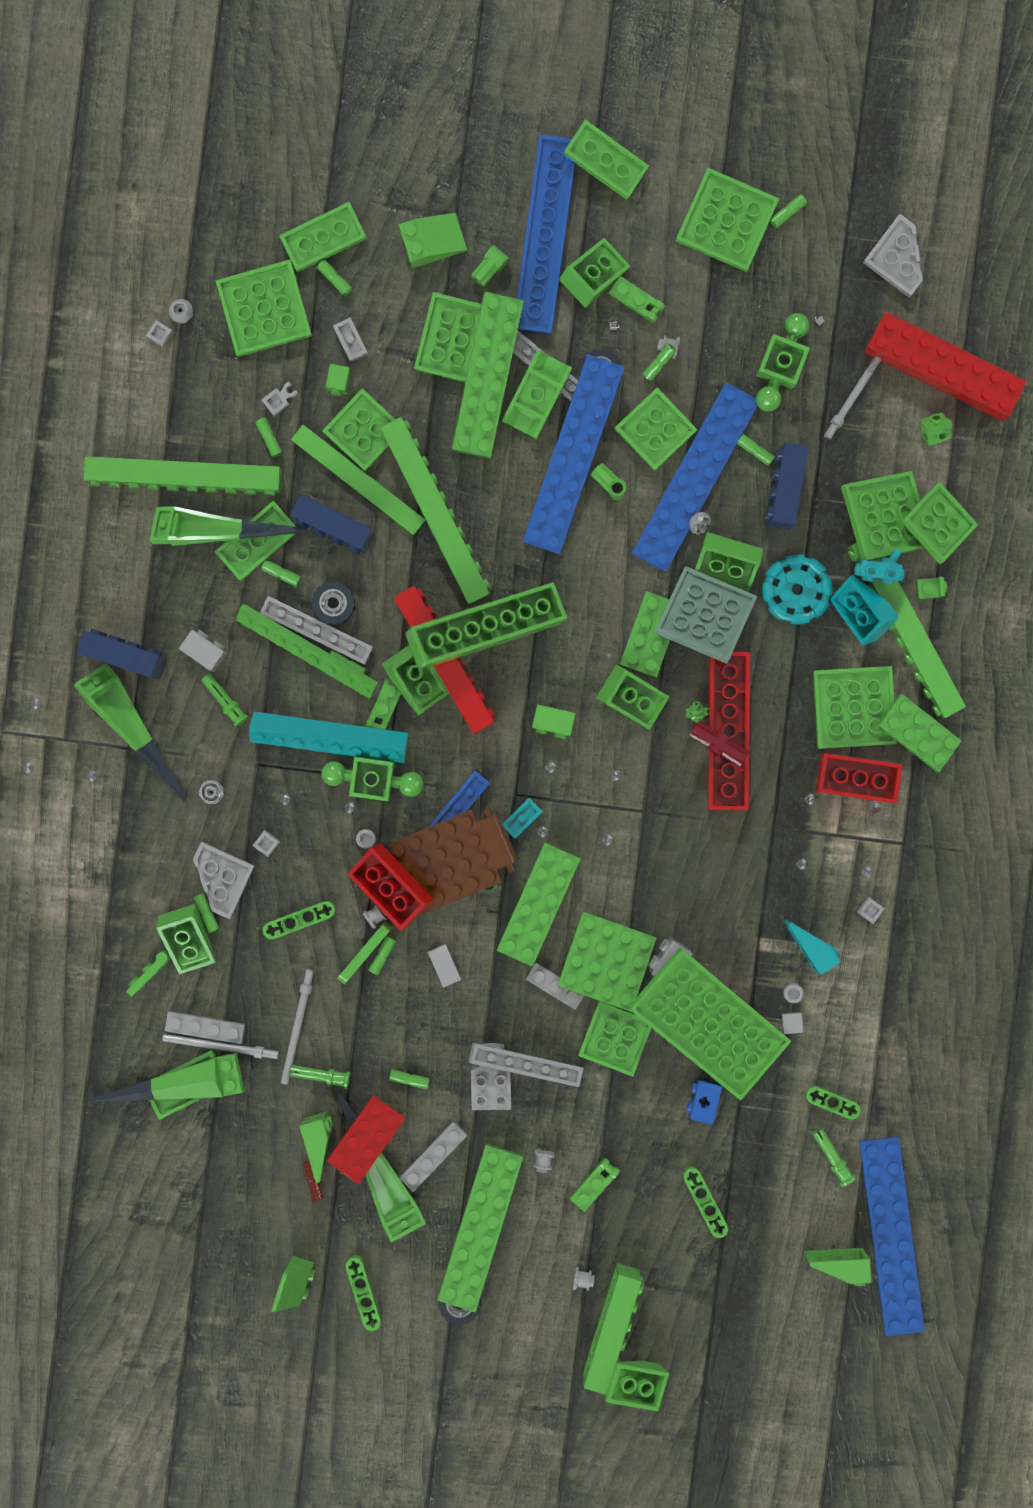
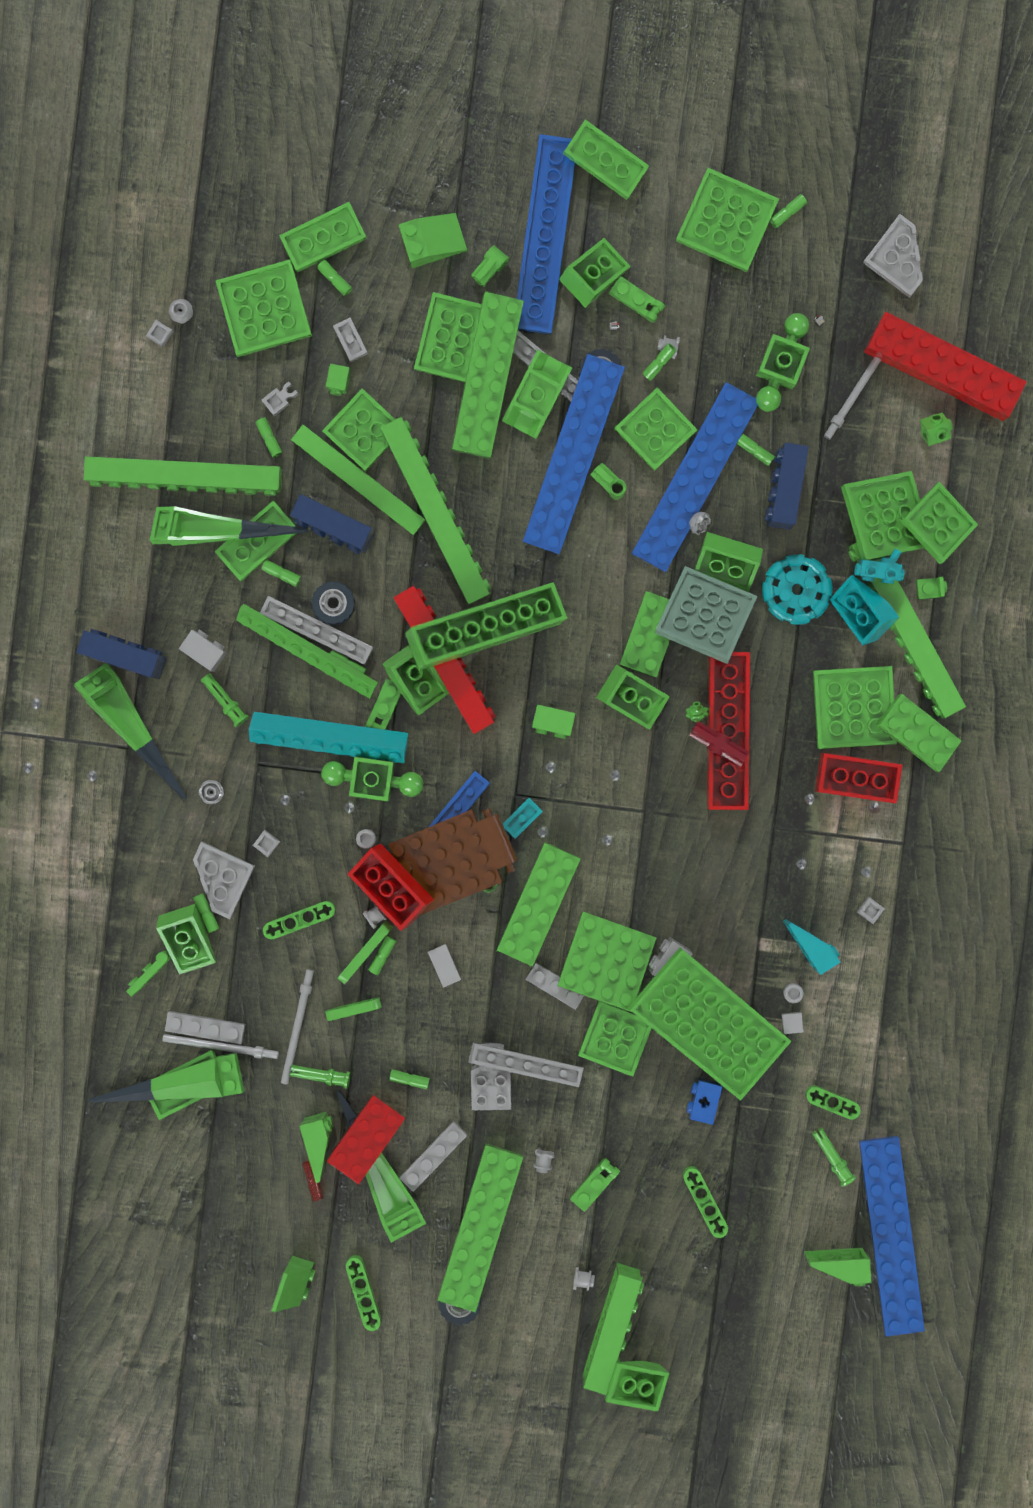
none -> bright green beam [325,997,382,1021]

